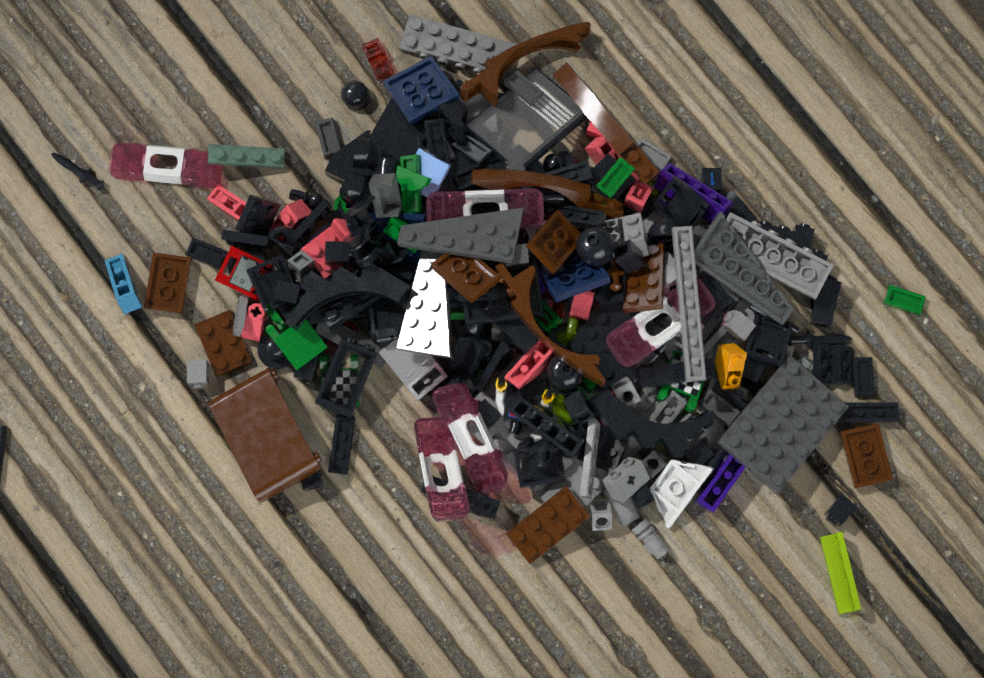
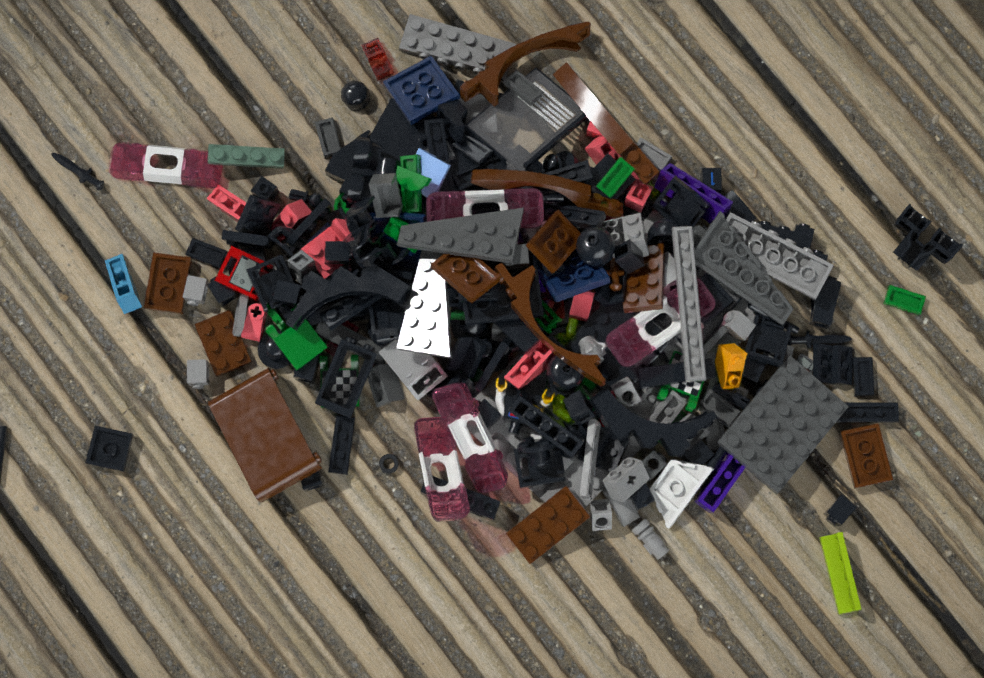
none -> black plate [85,426,134,472]
none -> light grey brick [183,275,209,306]
none -> black brick [207,276,238,307]
none -> black brick [251,176,280,201]
none -> dark grey panel [368,364,405,408]
none -> black piece [379,454,399,474]
none -> light grey rock [579,336,607,363]
none -> black piece [893,203,963,271]

